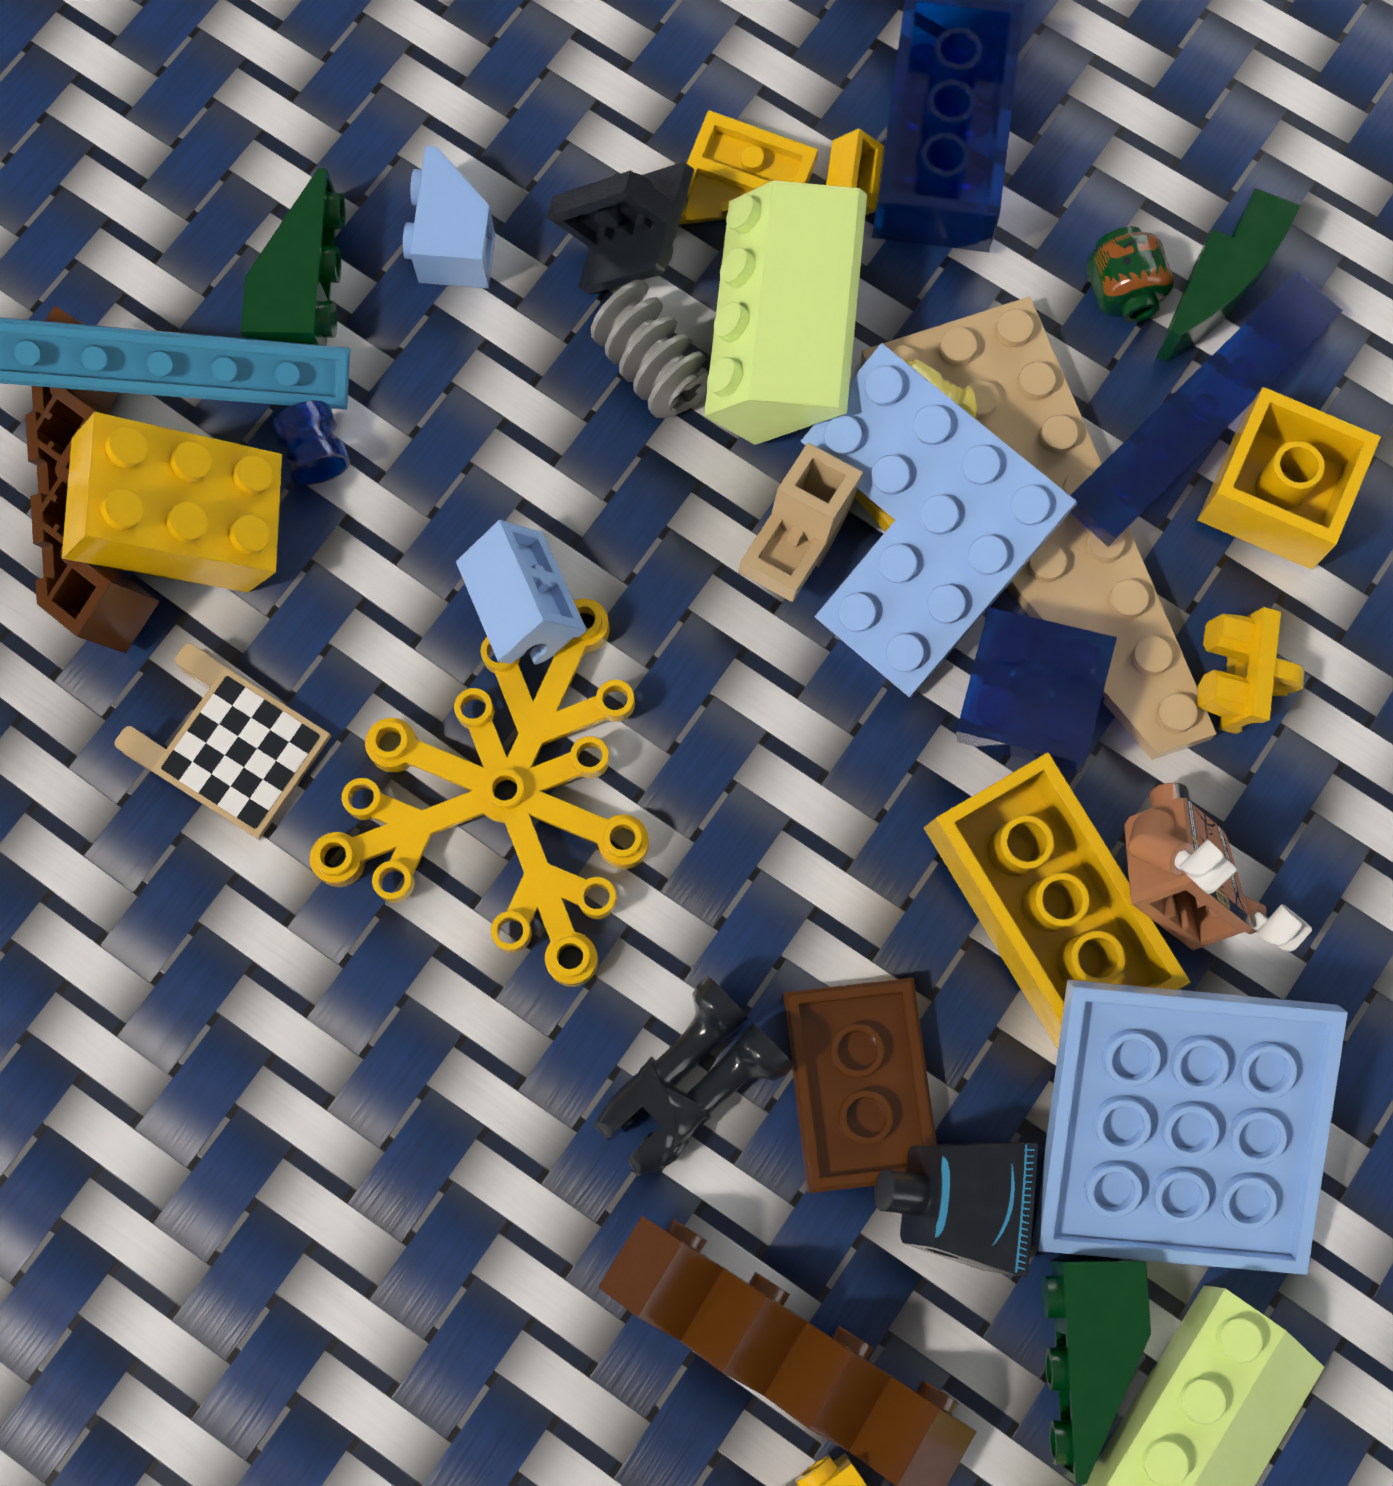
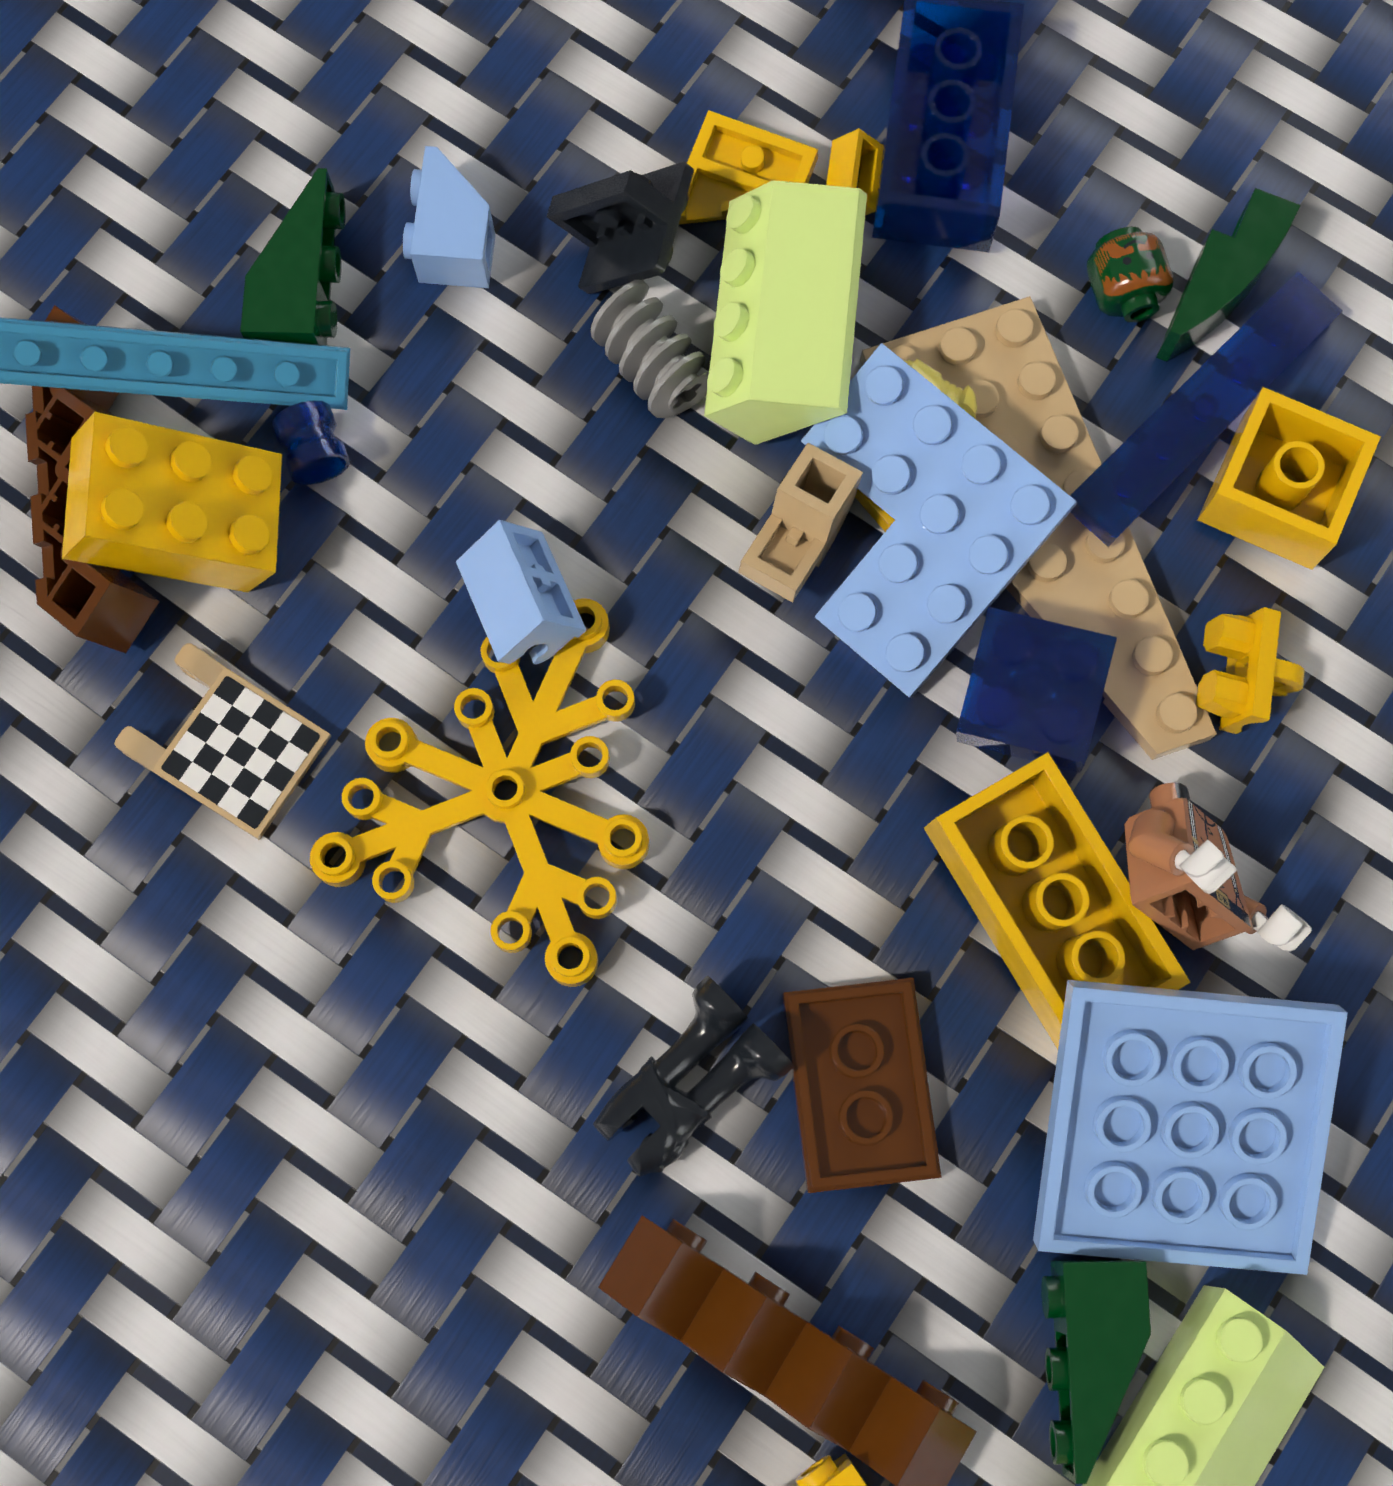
black torso [874,1141,1039,1277] -> none

